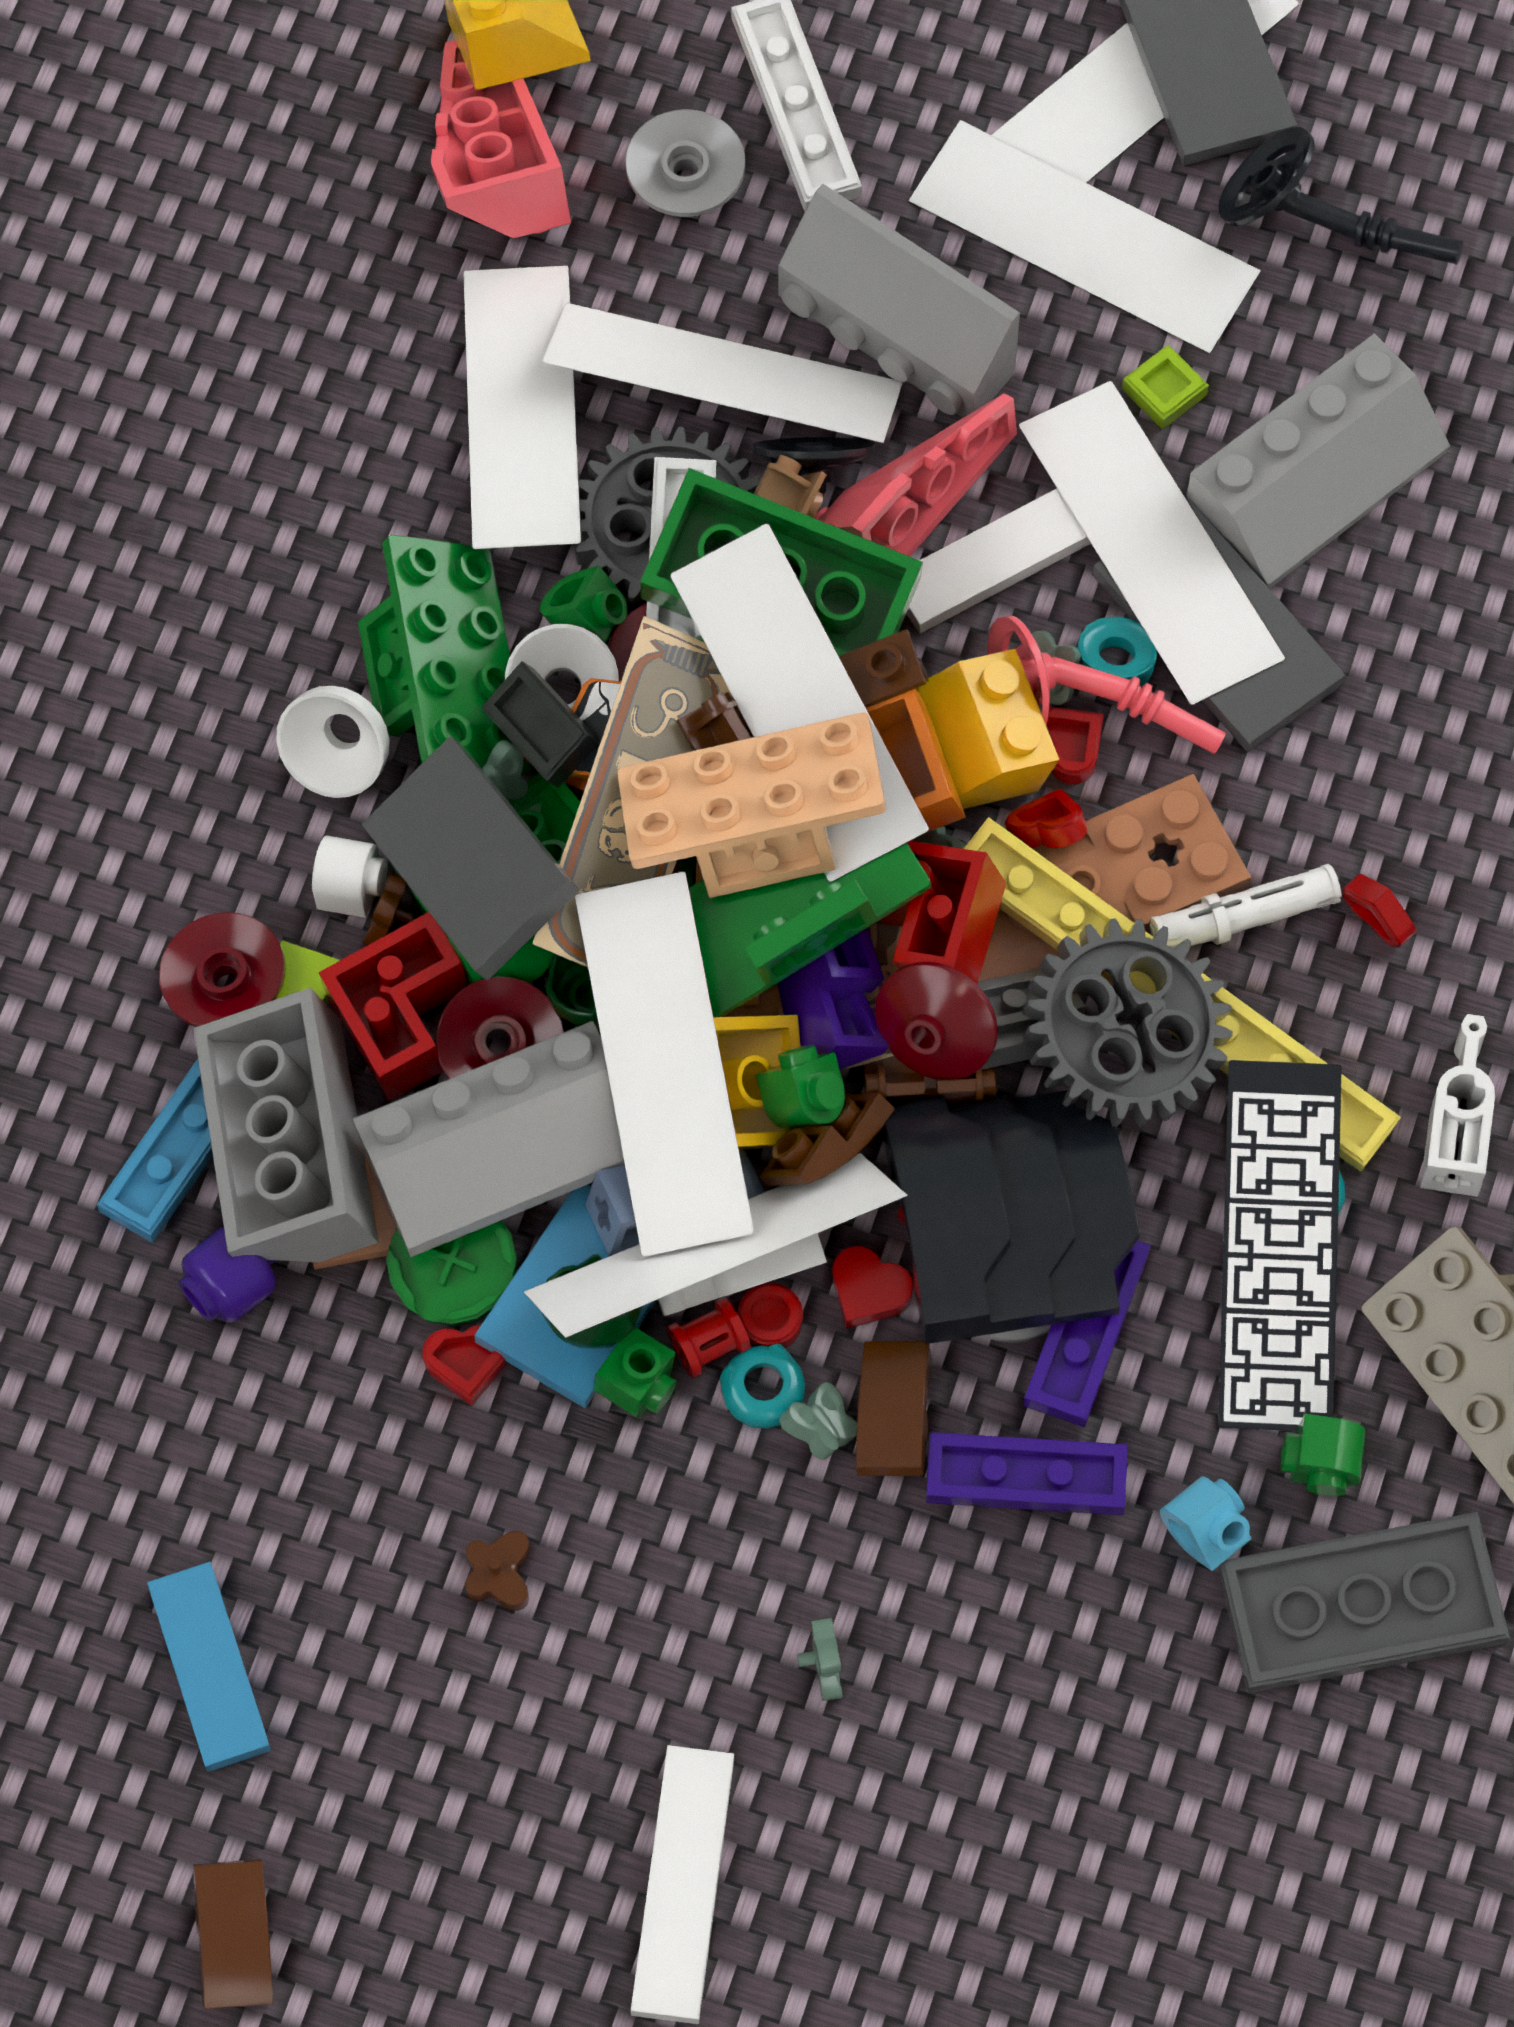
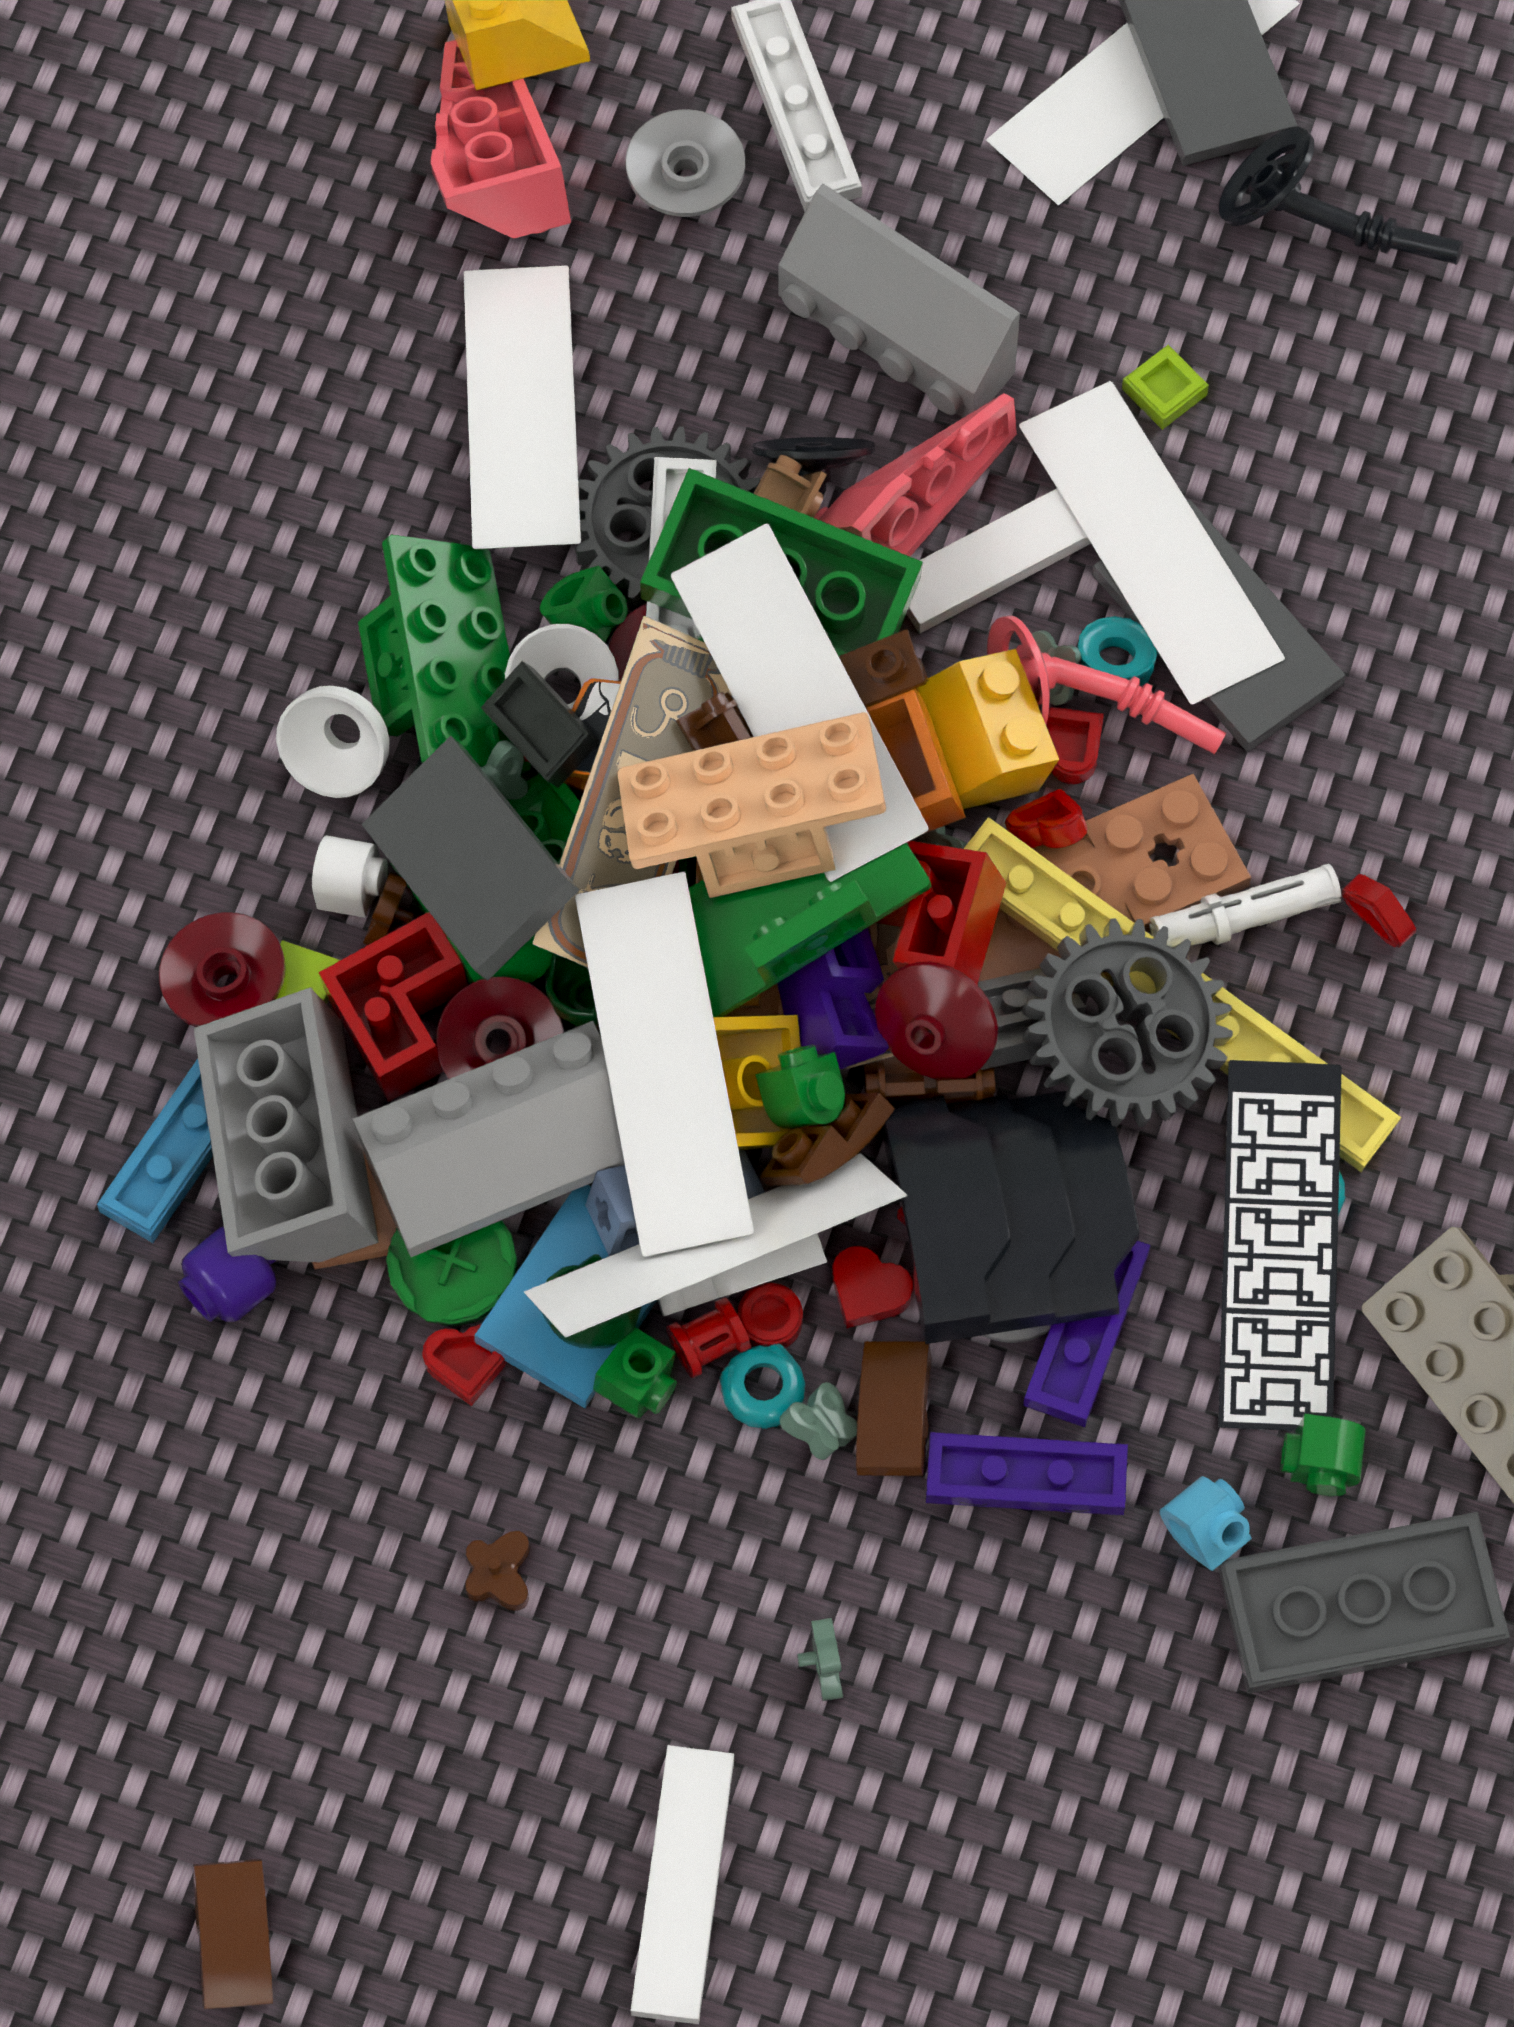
dark azure tile [147,1561,271,1772] -> none
white sticker [542,303,903,443] -> none
white sticker [909,120,1261,353] -> none
light grey slope [1187,333,1450,589] -> none
white piece [1420,1014,1495,1197] -> none

